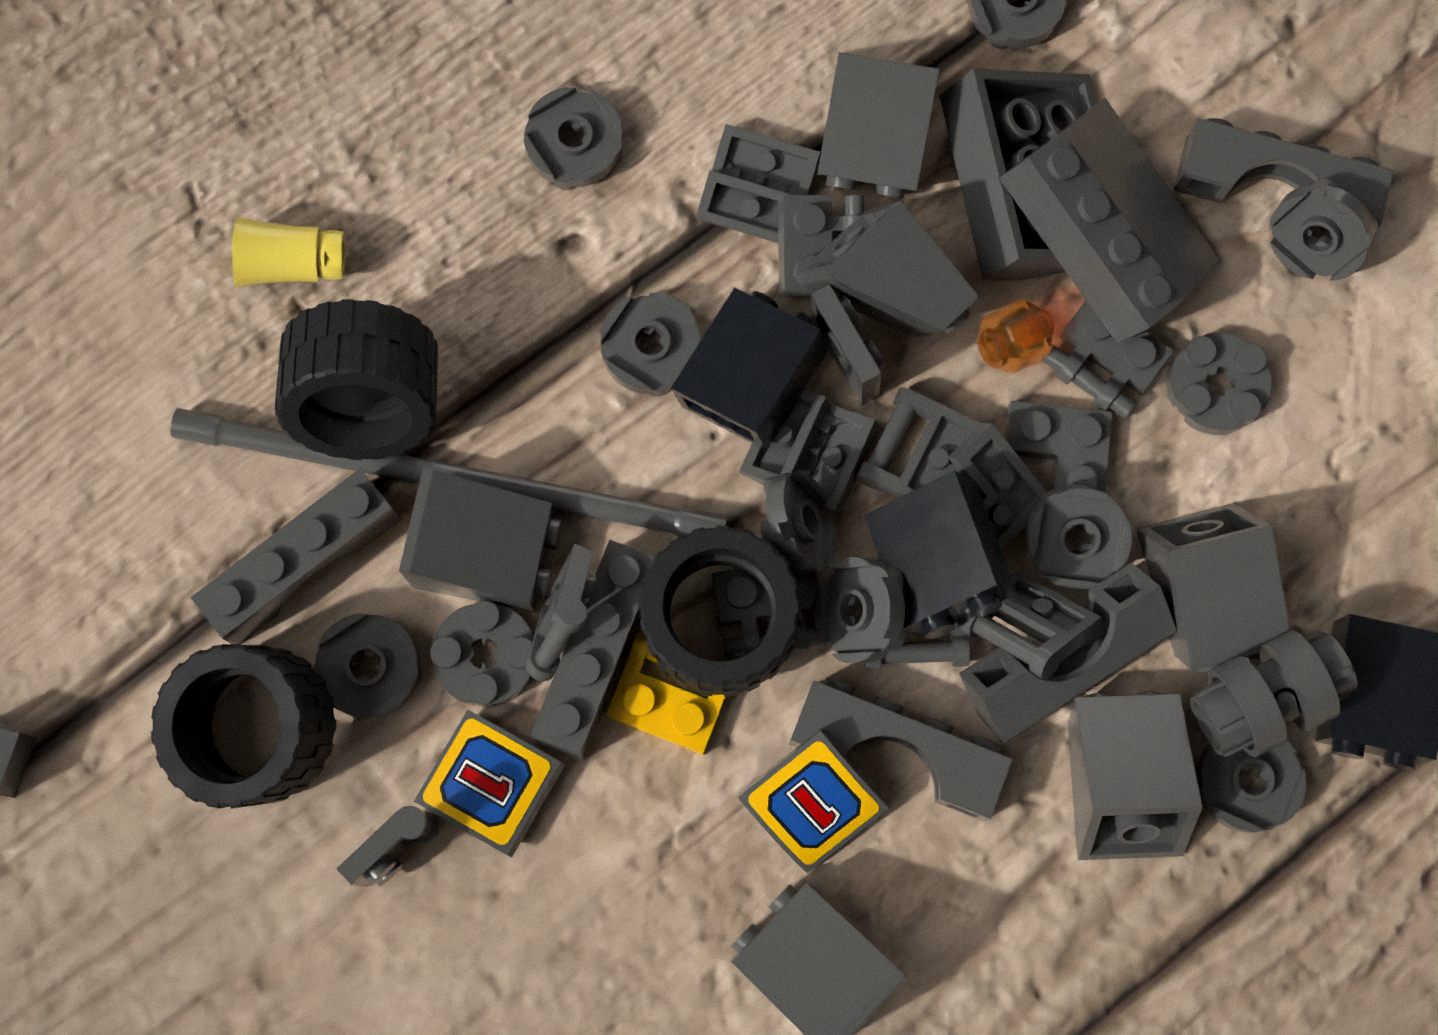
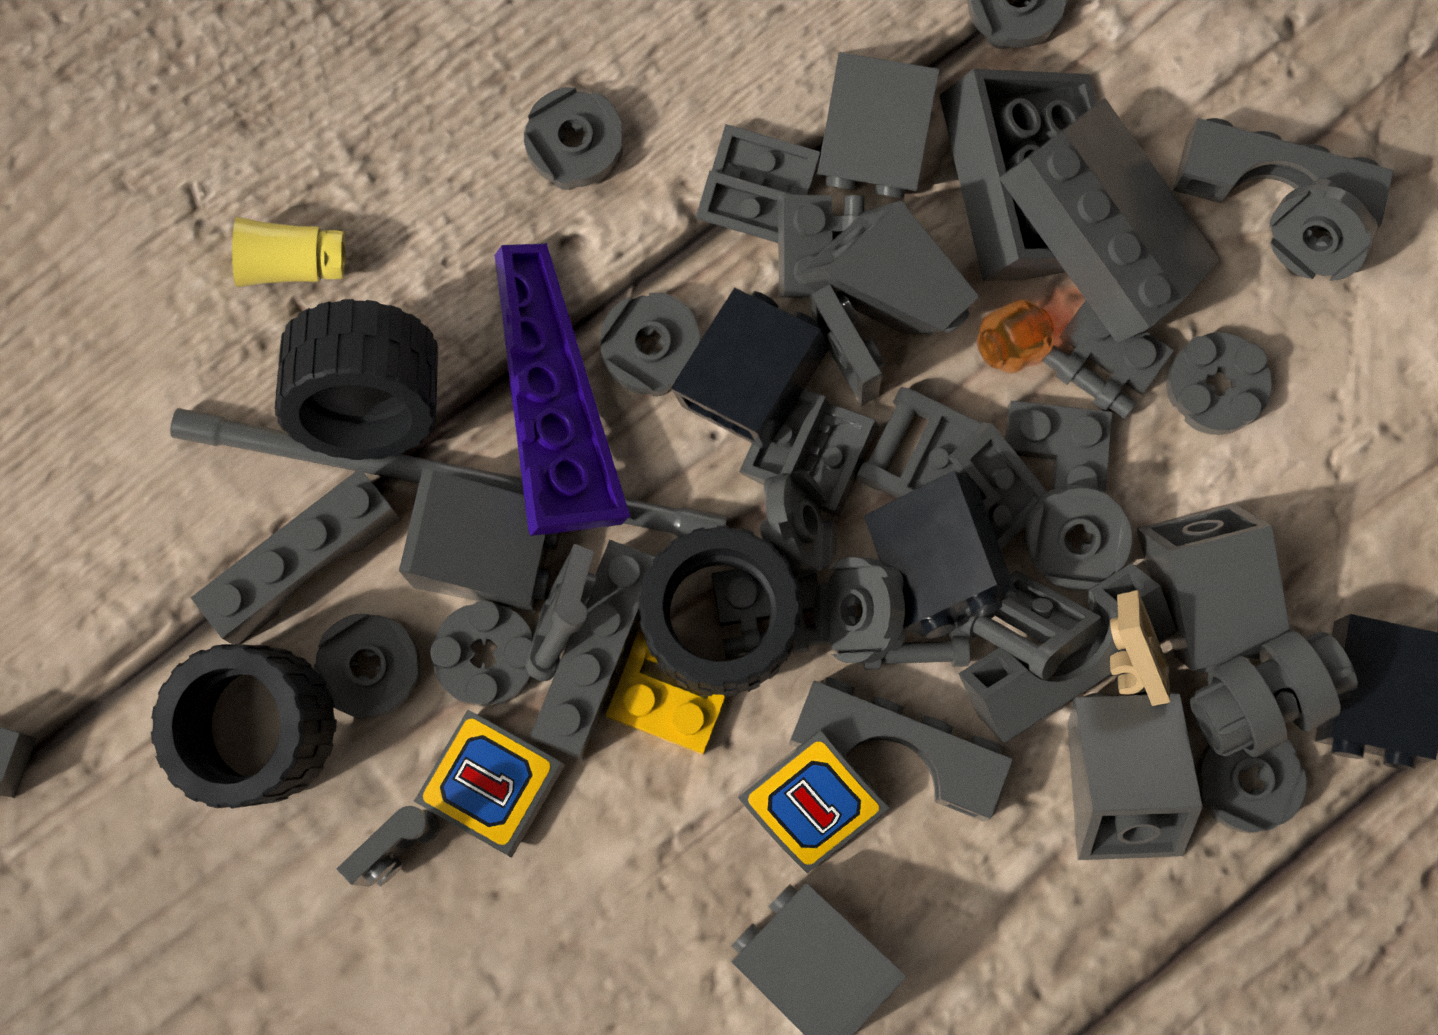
none -> dark purple wing [494,243,630,536]
none -> tan plate [1110,590,1170,706]

